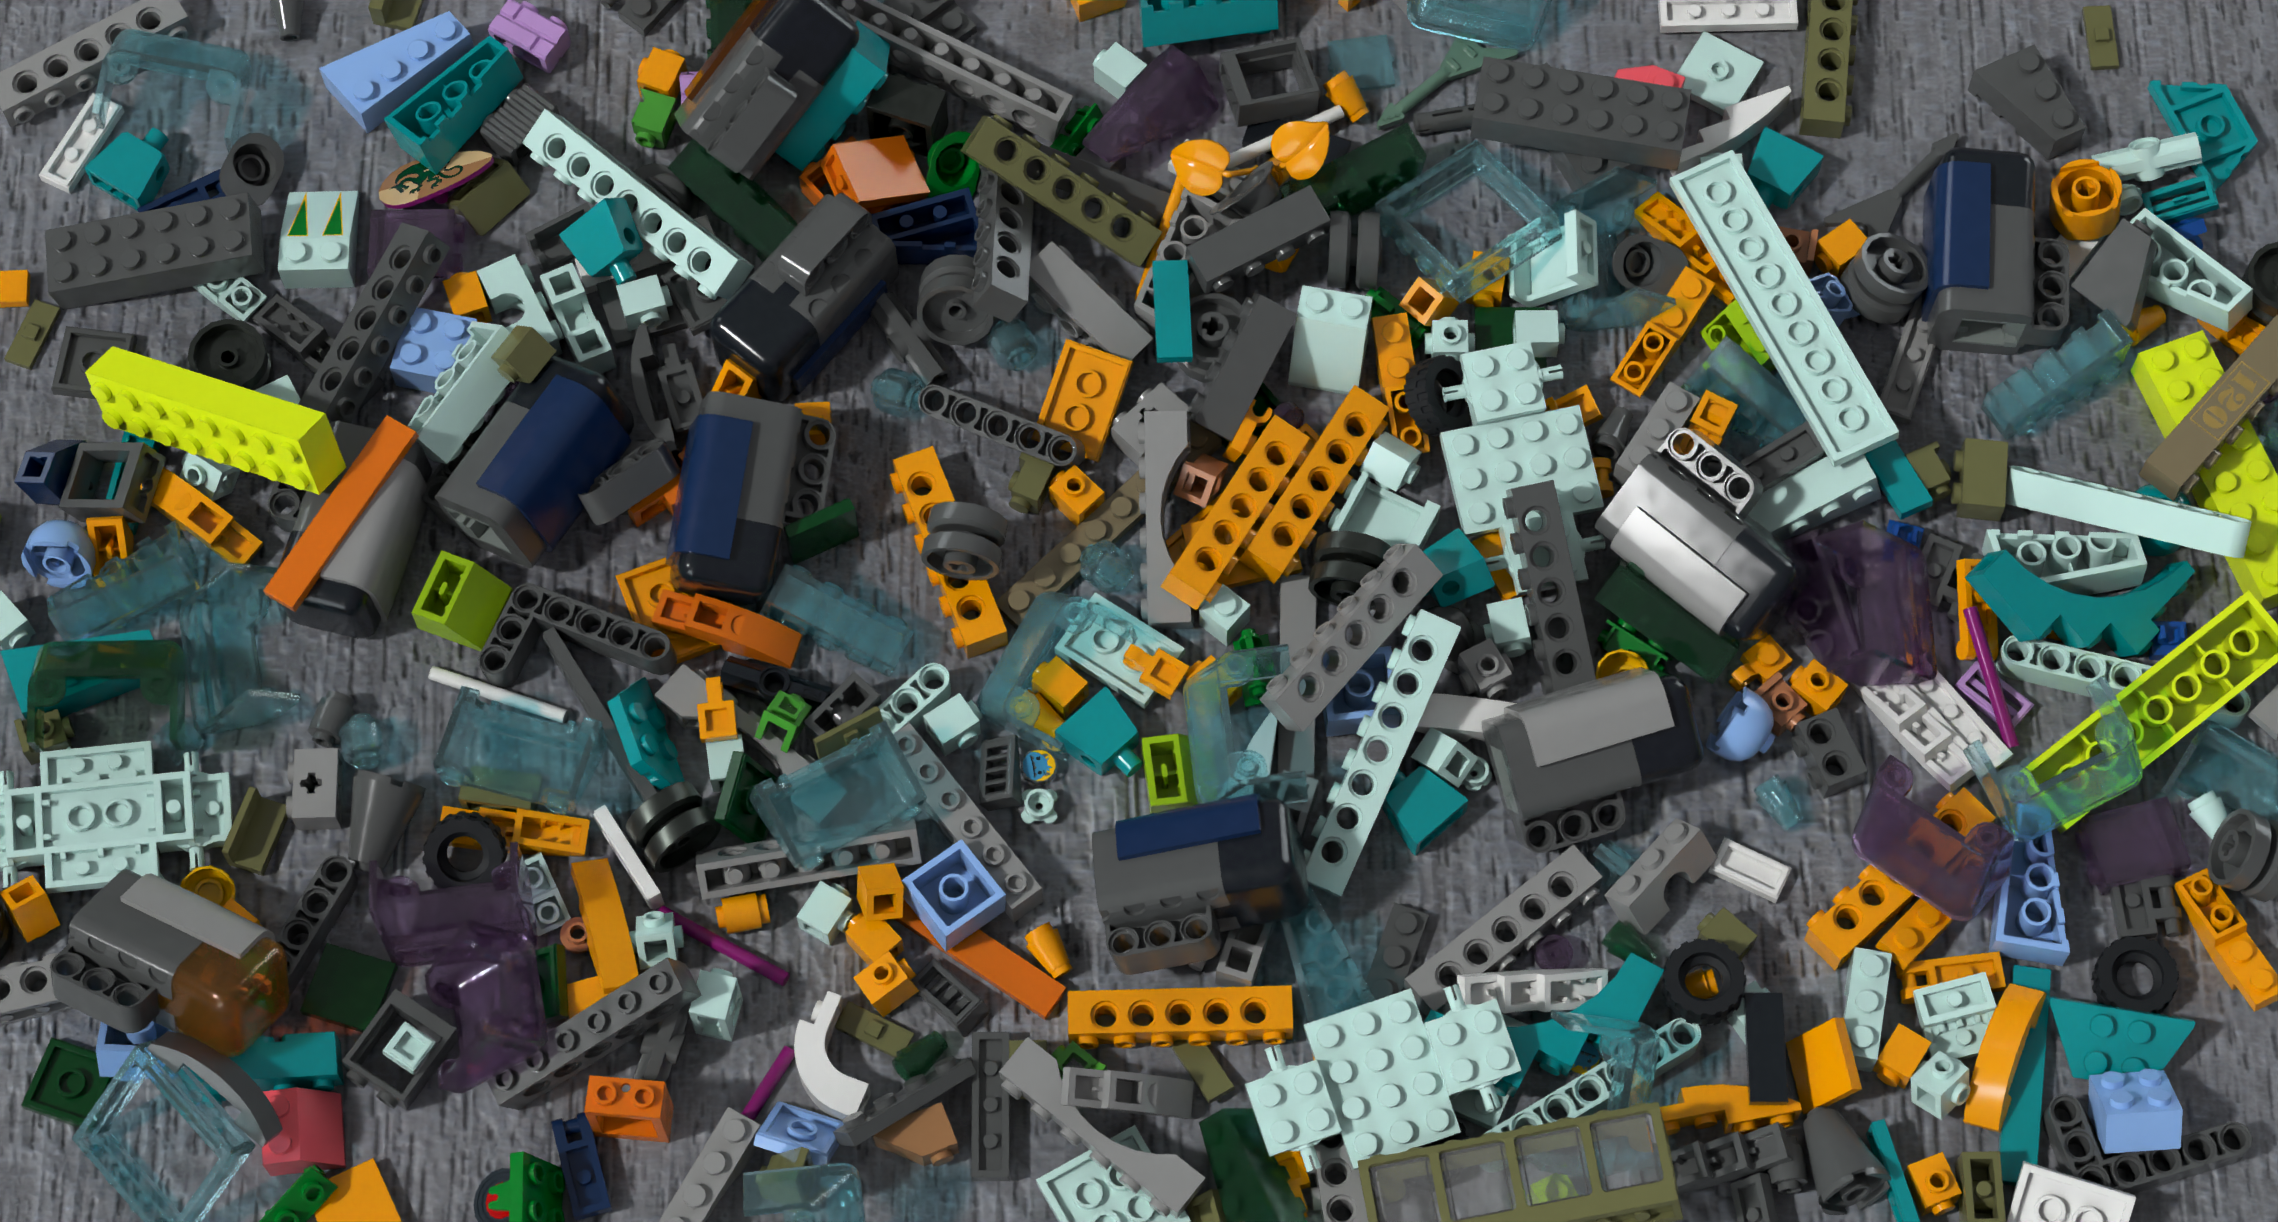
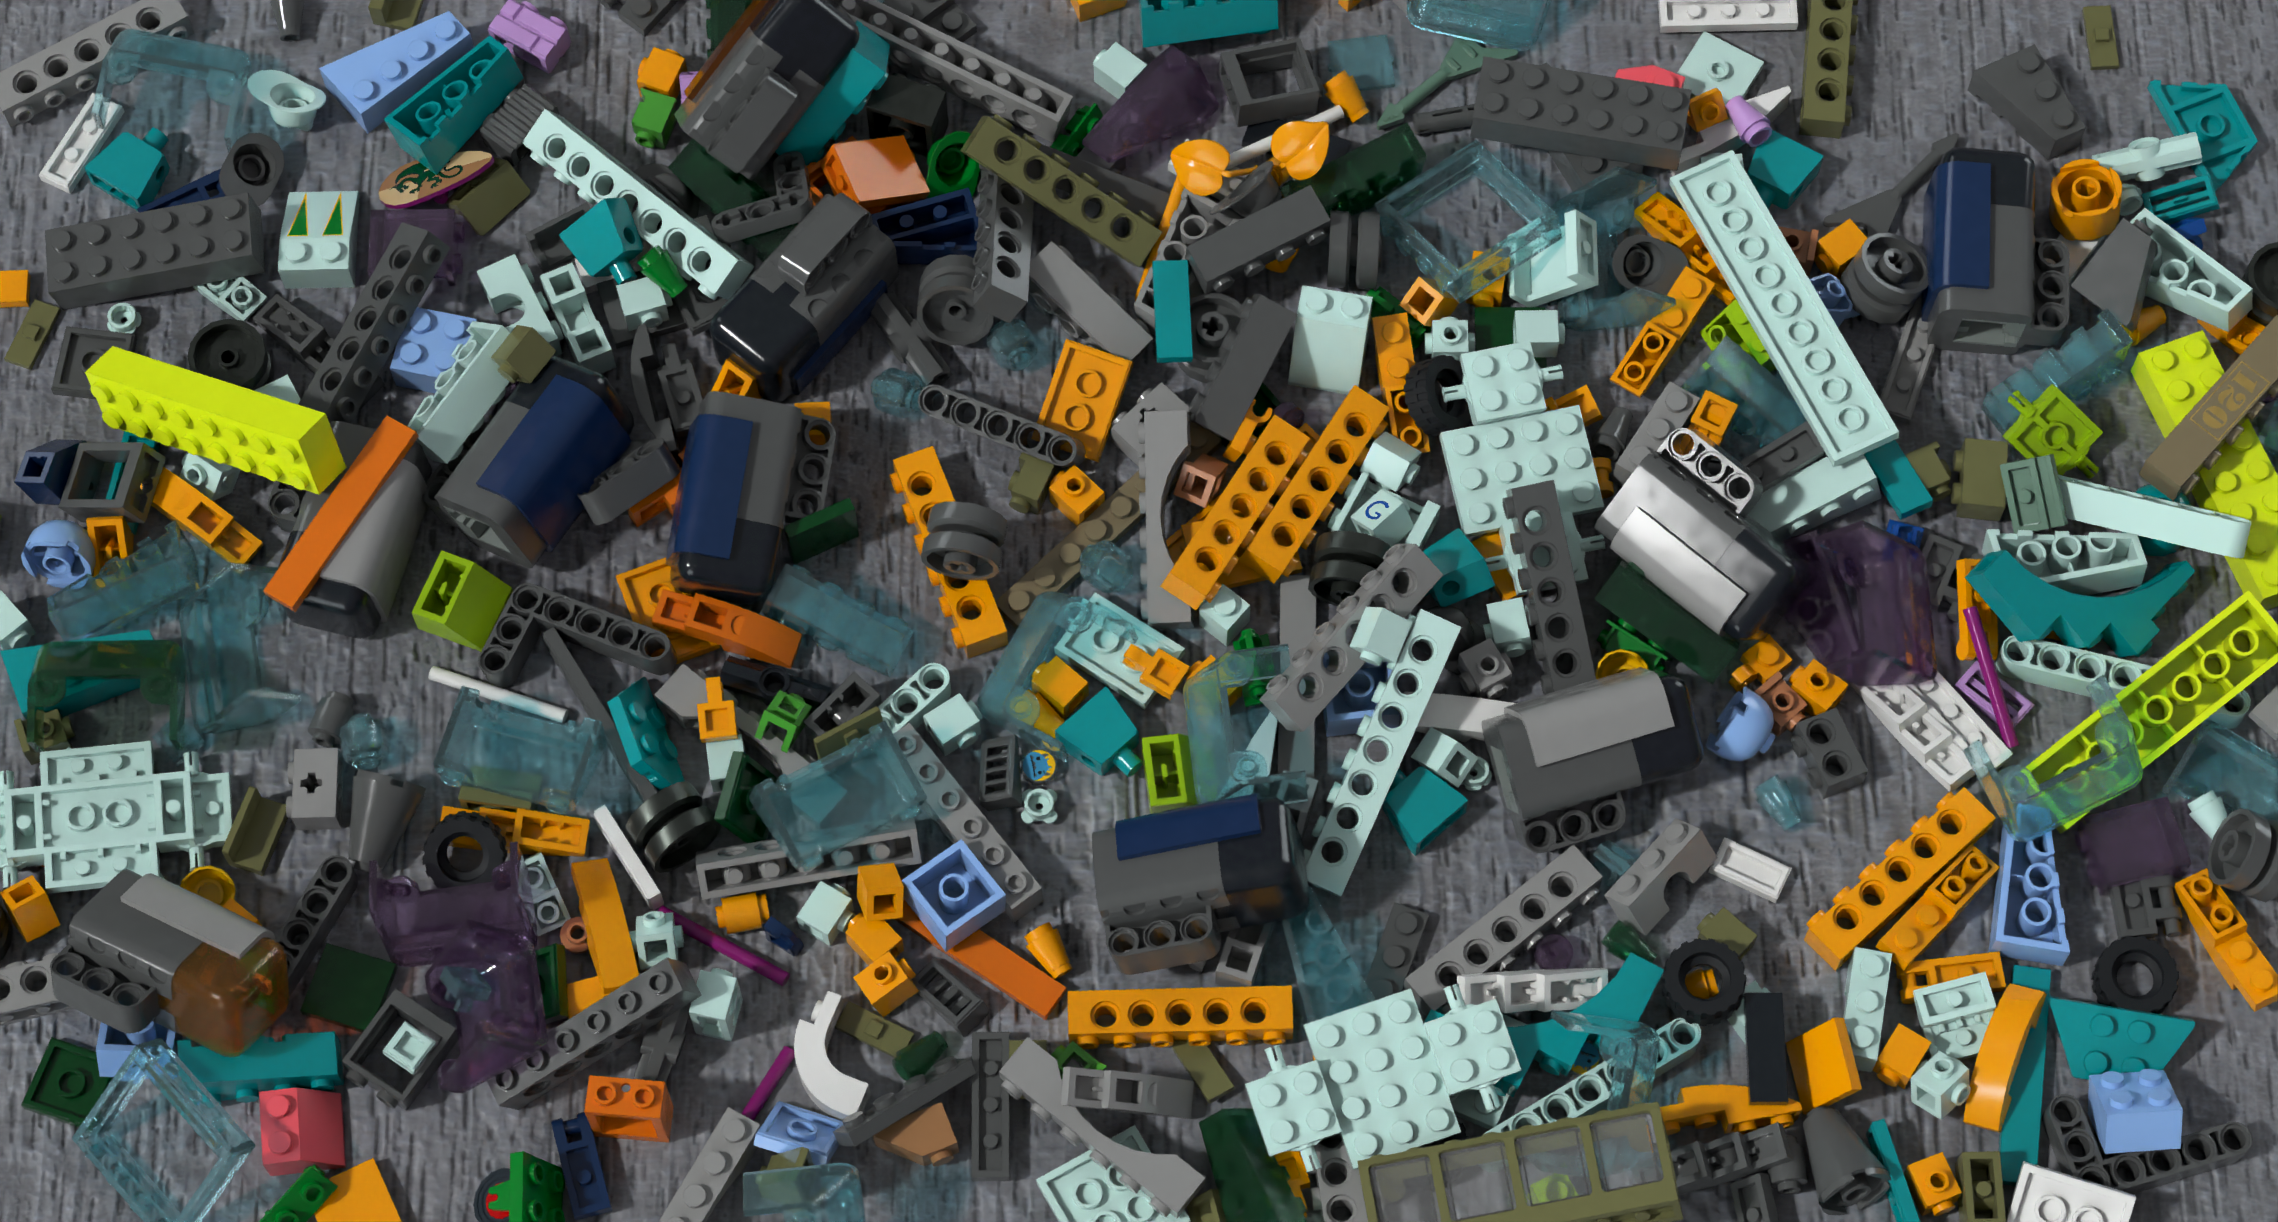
dark grey slope [147,1031,283,1147] -> none
light orange brick [442,270,493,323] -> none
clear purple windscreen [1852,754,2014,922] -> none
blue tile [2149,621,2187,660] -> none
none -> light aqua plate [107,303,142,334]
none -> light aqua piece [247,70,326,131]
none -> clear light blue tile [439,966,492,1012]
none -> green cone [637,245,688,298]
none -> dark grey beam [711,151,814,243]
none -> dark blue tile [763,916,804,956]
none -> light aqua brick [1349,607,1412,666]
none -> light aqua brick [1350,489,1414,547]
none -> light orange bracket [1687,88,1728,133]
none -> lavender cone [1725,95,1772,147]
none -> sand green plate [2000,454,2068,534]
none -> lime plate [2002,384,2103,479]

